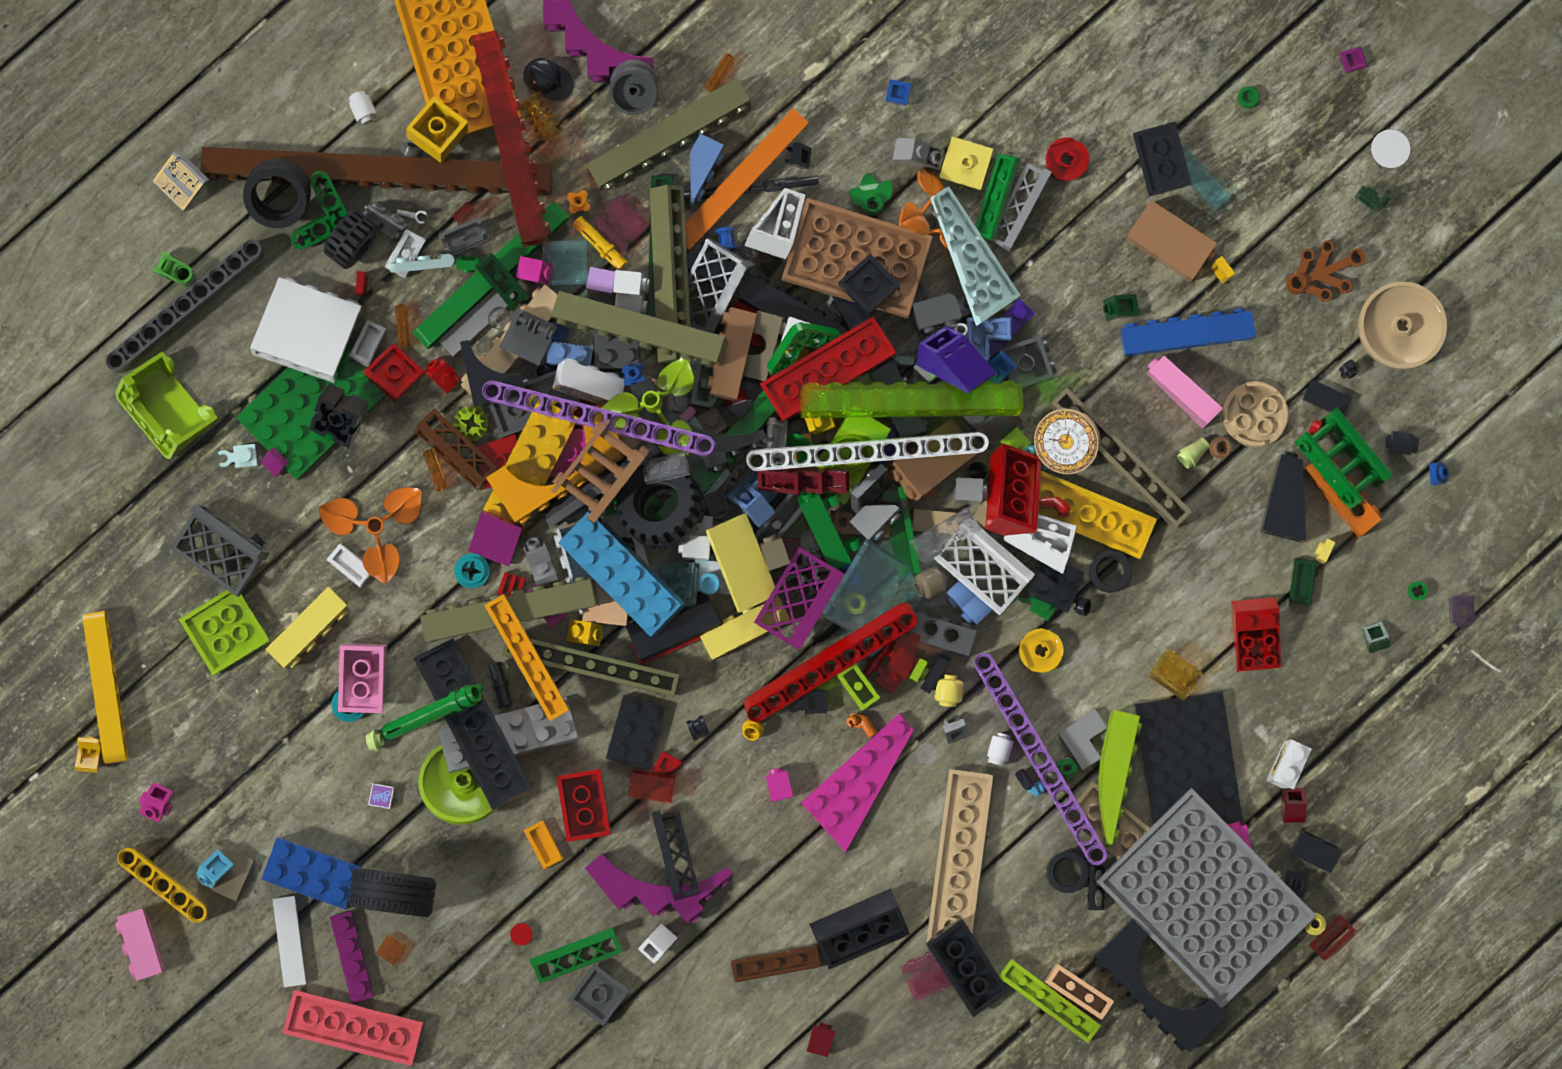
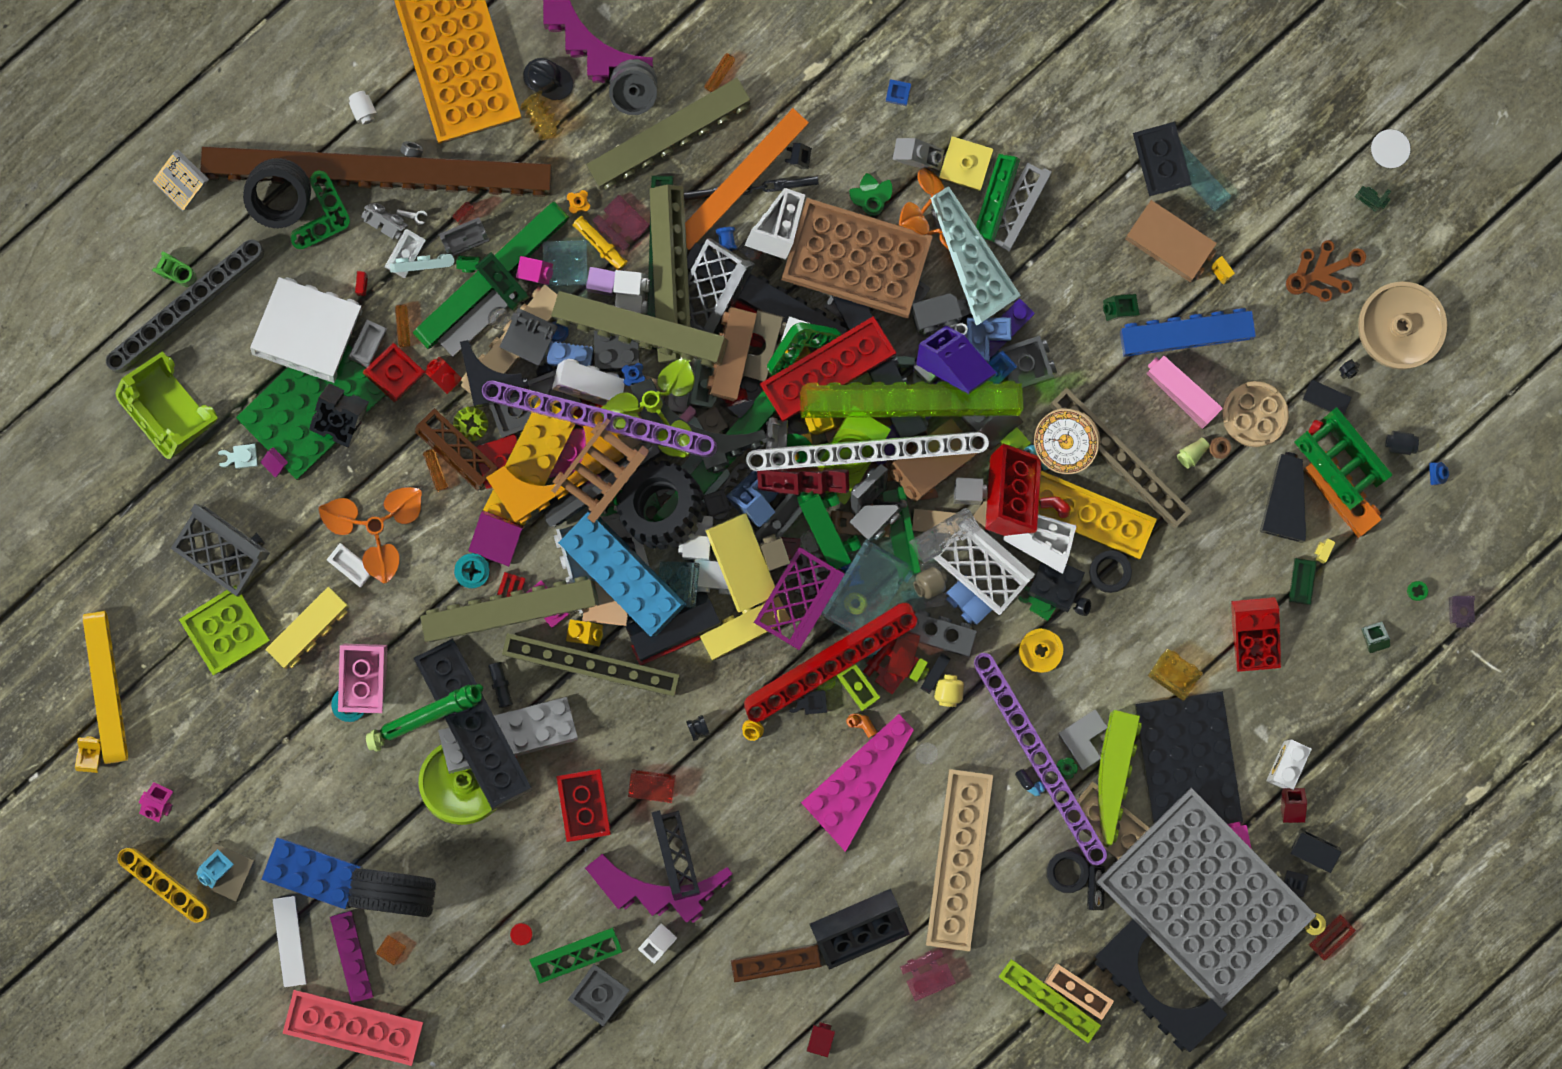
bright pink brick [115,908,166,981] -> none
black tyre [323,210,378,269] -> none
medium lavender tile [368,783,395,809] -> none
yellow brick [406,96,468,163] -> none
clear red brick [472,30,551,248] -> none
light orange plate [484,594,570,721] -> none
light grey slope [521,534,558,586] -> none
light orange tile [524,820,564,869] -> none
black plate [606,695,666,771] -> none
clear plate [642,452,690,485] -> none
red tile [653,751,682,773] -> none
medium blue slope [689,133,725,207] -> none
medium azure tile [698,572,720,595] -> none
dark pink brick [766,768,793,802] -> none
black plate [838,254,900,315] -> none
black slope [926,918,1009,1017] -> none
dark grey tile [943,715,969,744] -> none
black hinge [969,462,987,479] -> none
white brick [987,733,1014,766] -> none
red plate [1045,137,1089,182] -> none
green tile [1237,86,1260,109] -> none
magenta tile [1339,46,1368,74] -> none

